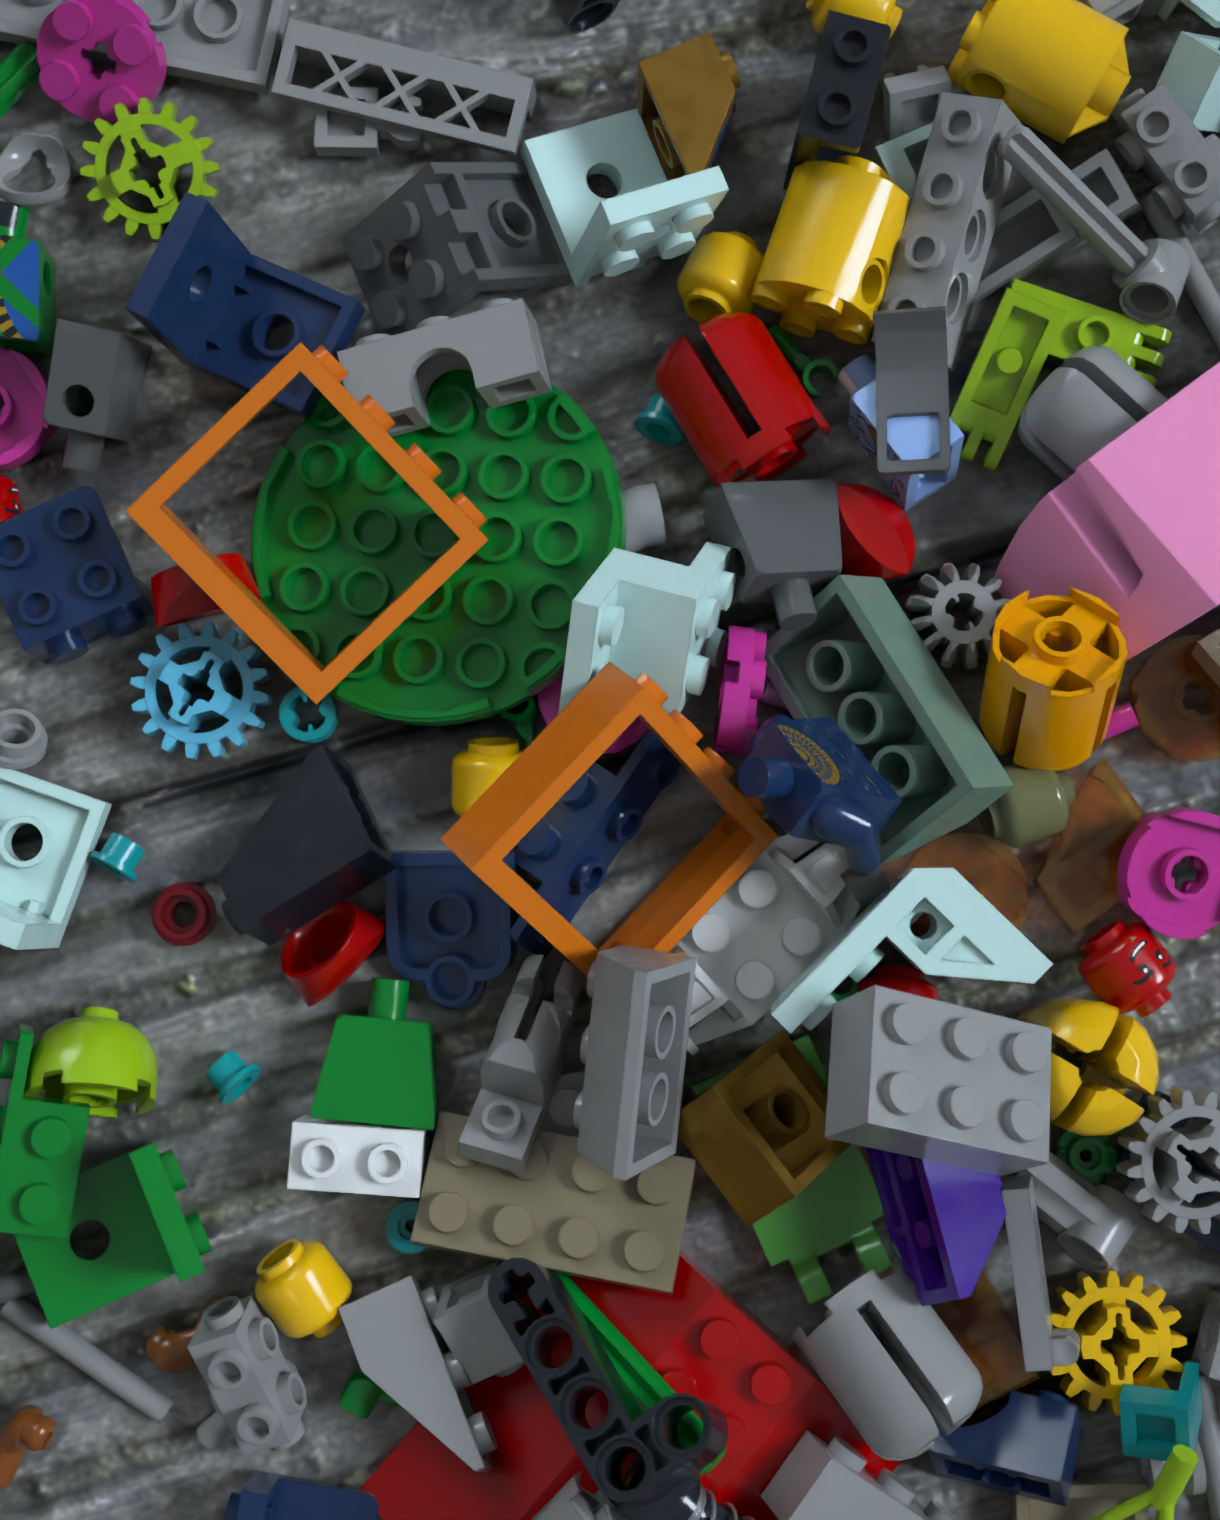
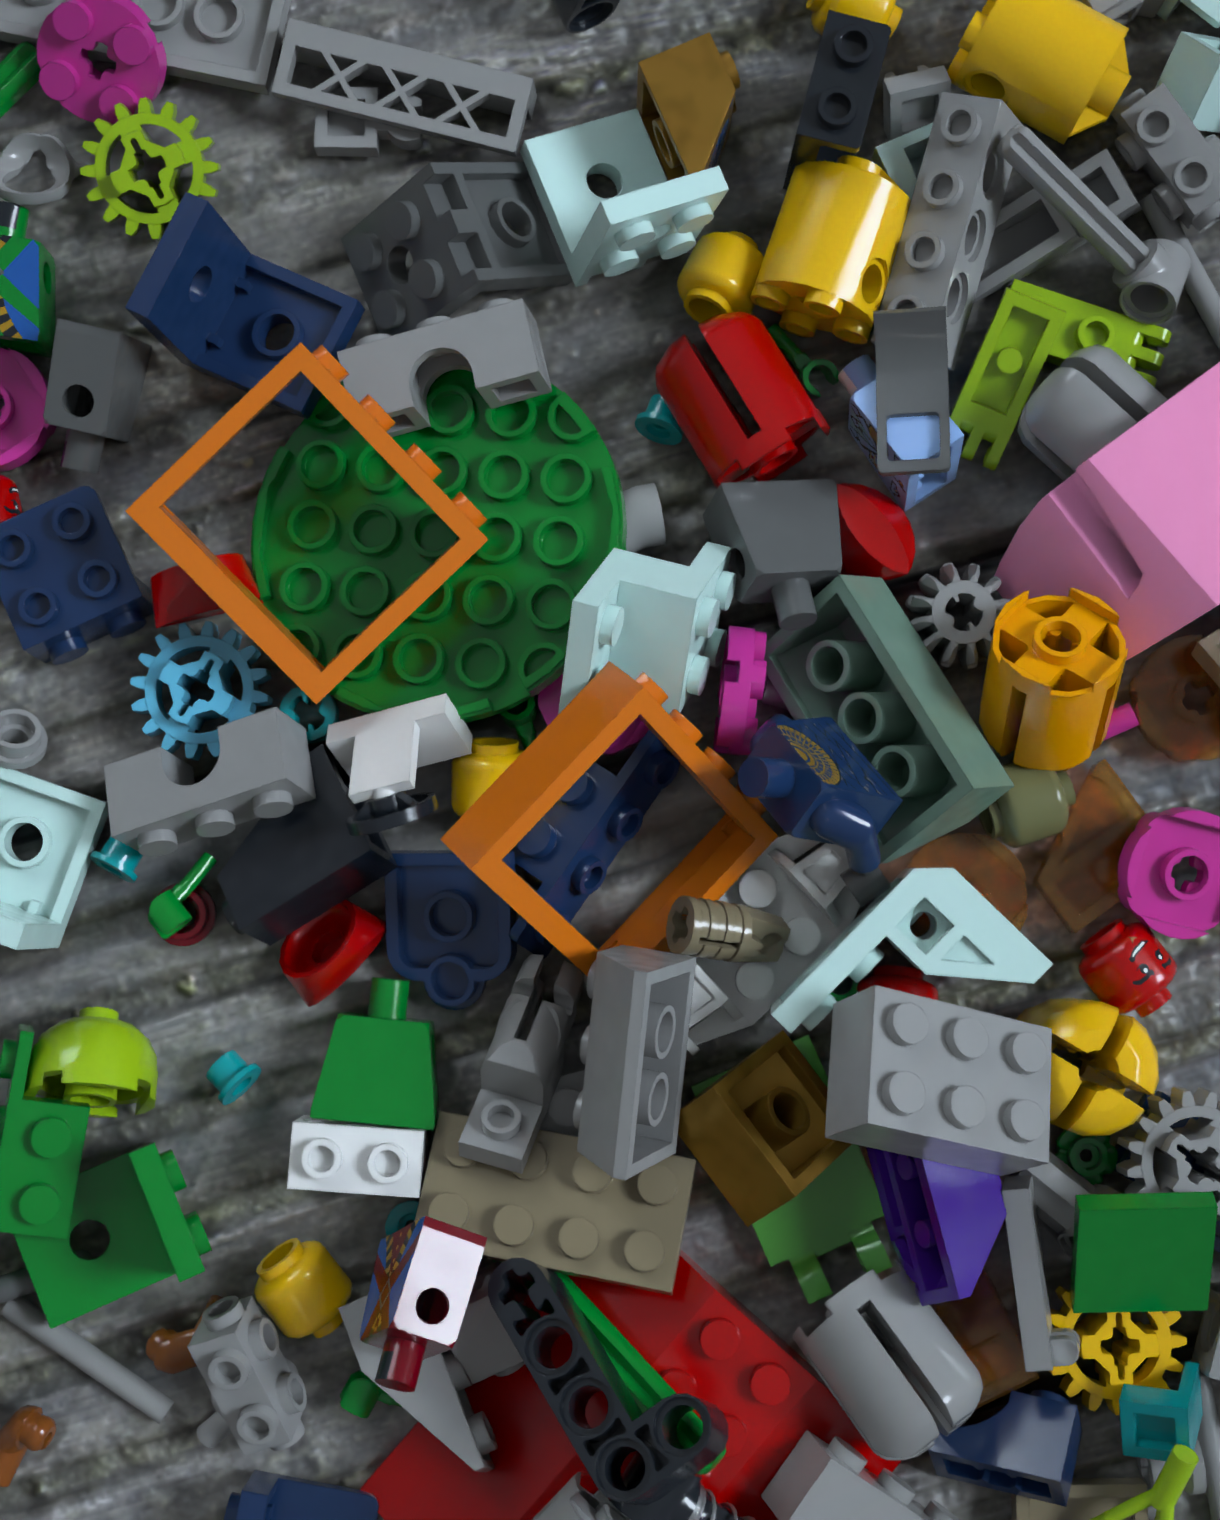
none -> light grey arch [104,707,316,856]
none -> green hand [148,852,217,939]
none -> white piece [326,693,473,836]
none -> torso [359,1216,487,1392]
none -> dark tan hinge [666,896,791,963]
none -> green tile [1070,1192,1218,1313]

